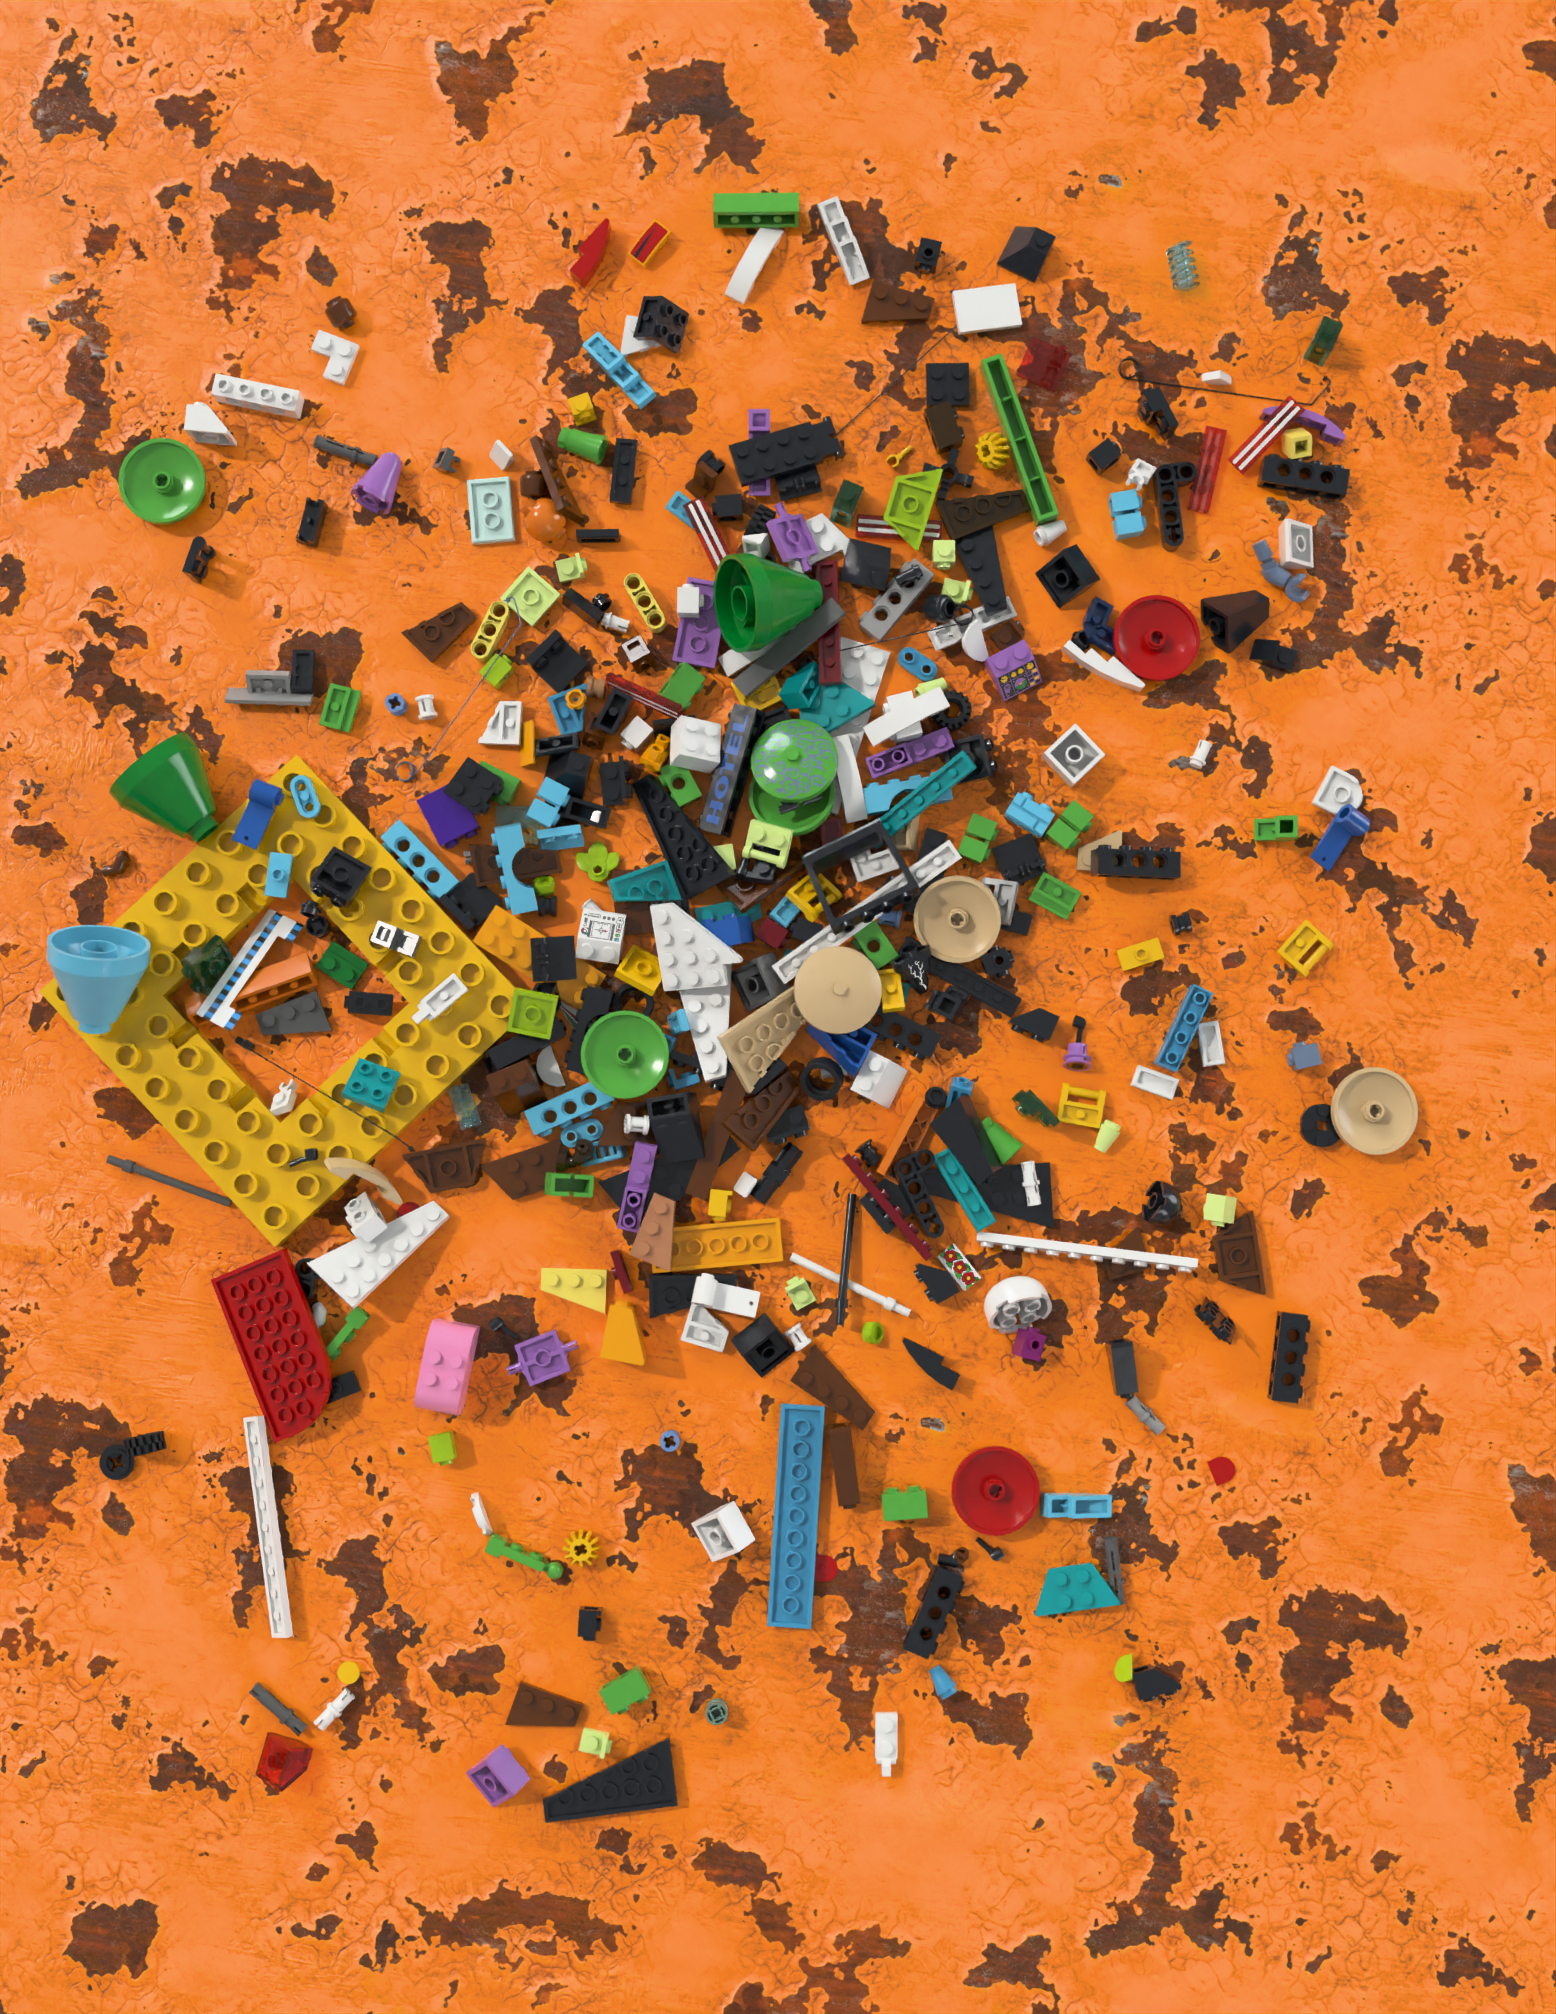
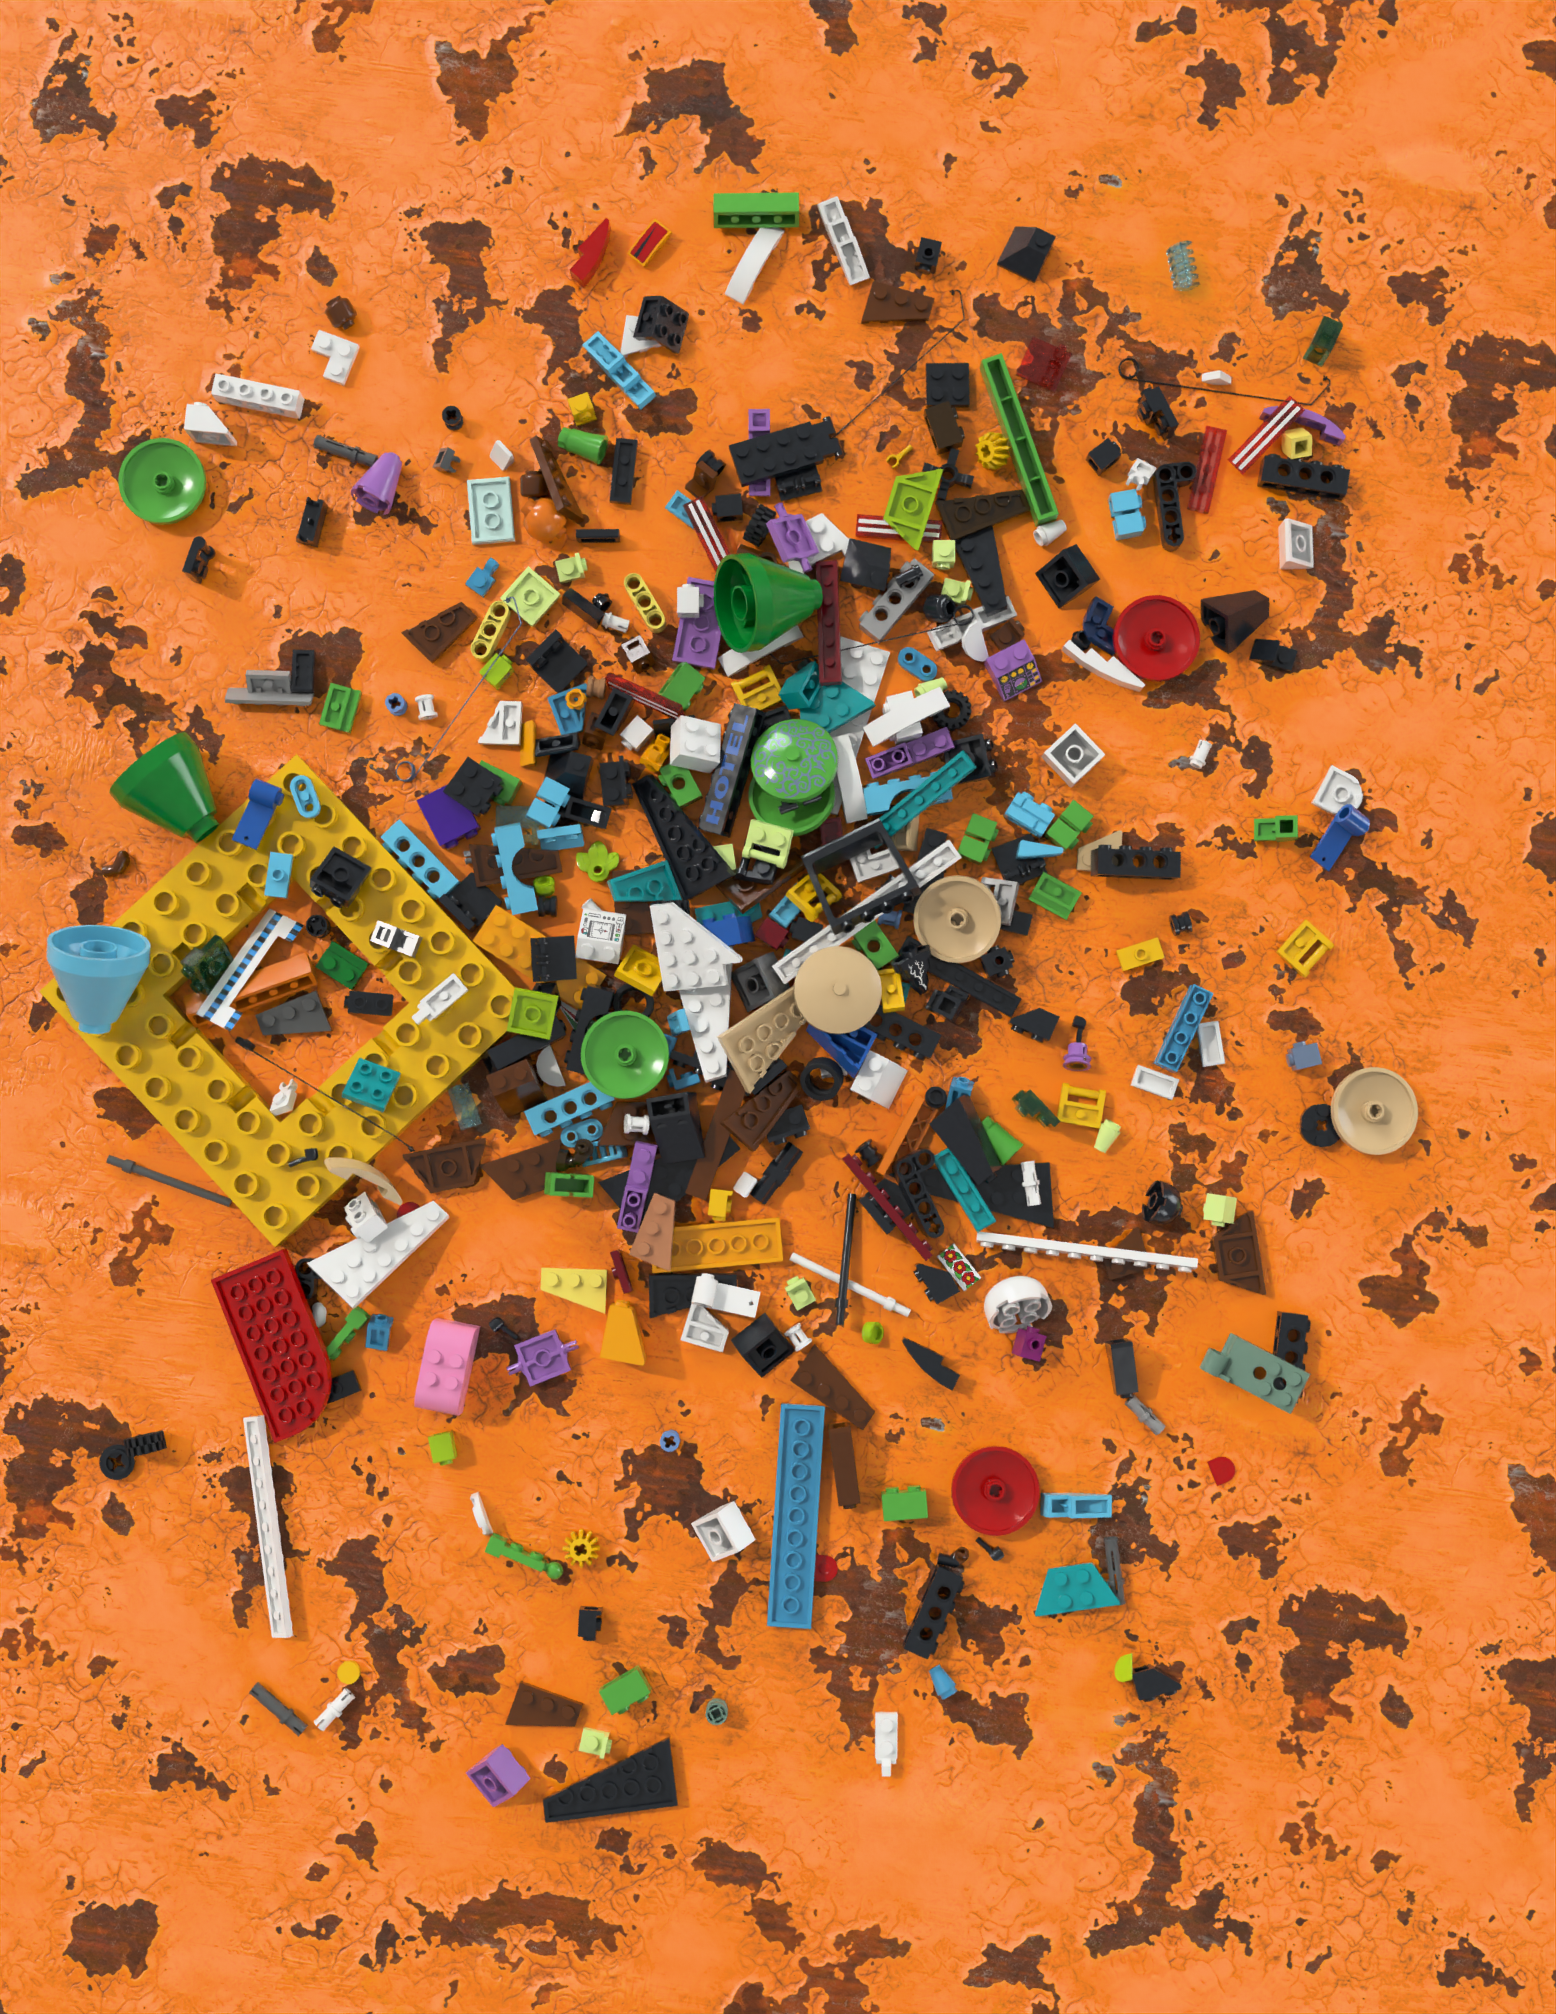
clear red slope [255,1732,313,1792] -> none
black plate [300,900,322,919] -> none
dark grey tile [732,597,846,699] -> none
white slope [742,533,770,558] -> none
clear green torso [830,479,865,529] -> none
white tile [952,283,1022,335] -> none
black hinge [1194,1297,1236,1345] -> none
sand blue piece [1252,539,1310,602] -> none
none -> dark azure bracket [365,1314,394,1351]
none -> black bush [442,406,464,431]
none -> dark azure plate [465,557,499,598]
none -> medium azure slope [1016,840,1064,859]
none -> sand green hinge [1199,1333,1311,1414]

